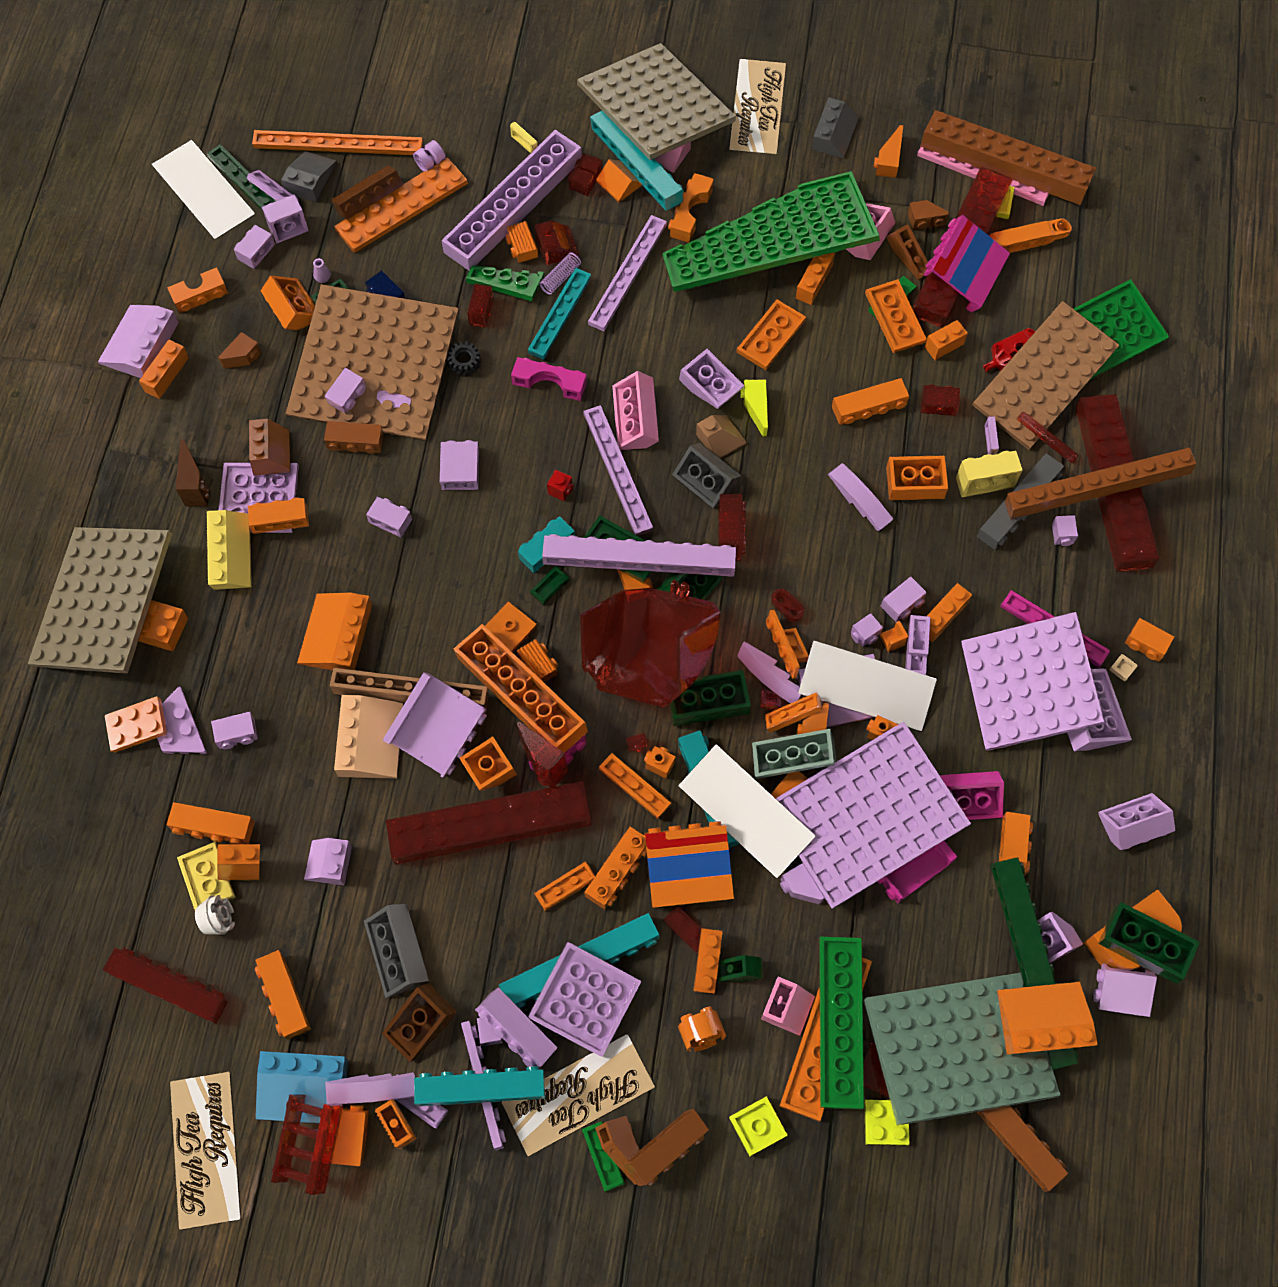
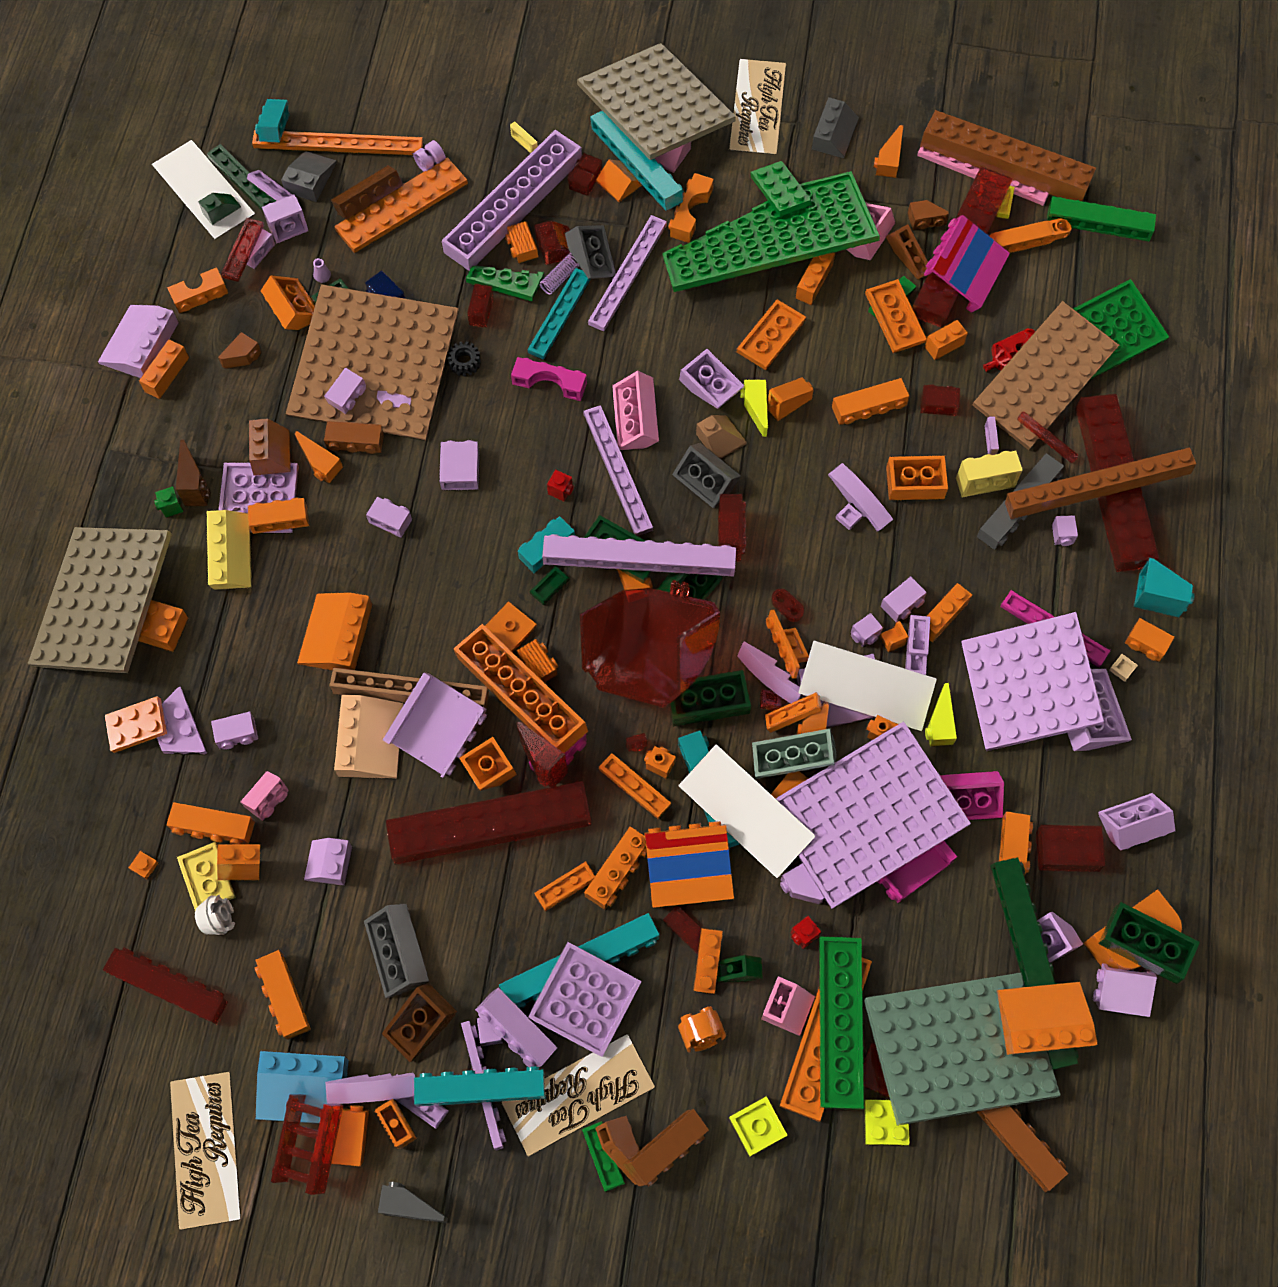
none -> orange plate [128,851,158,879]
none -> green brick [154,486,183,518]
none -> dark green slope [198,192,241,225]
none -> clear red tile [221,218,264,282]
none -> bright pink slope [241,771,289,821]
none -> teal brick [255,99,289,142]
none -> orange slope [295,431,343,483]
none -> dark grey slope [378,1182,449,1223]
none -> dark grey slope [565,225,616,279]
none -> green plate [751,161,811,216]
none -> orange slope [767,377,813,421]
none -> red brick [790,916,821,949]
none -> lavender plate [836,503,862,530]
none -> neon yellow slope [925,683,957,746]
none -> clear red brick [1036,825,1105,872]
none -> green brick [1047,196,1156,242]
none -> teal slope [1134,558,1195,617]

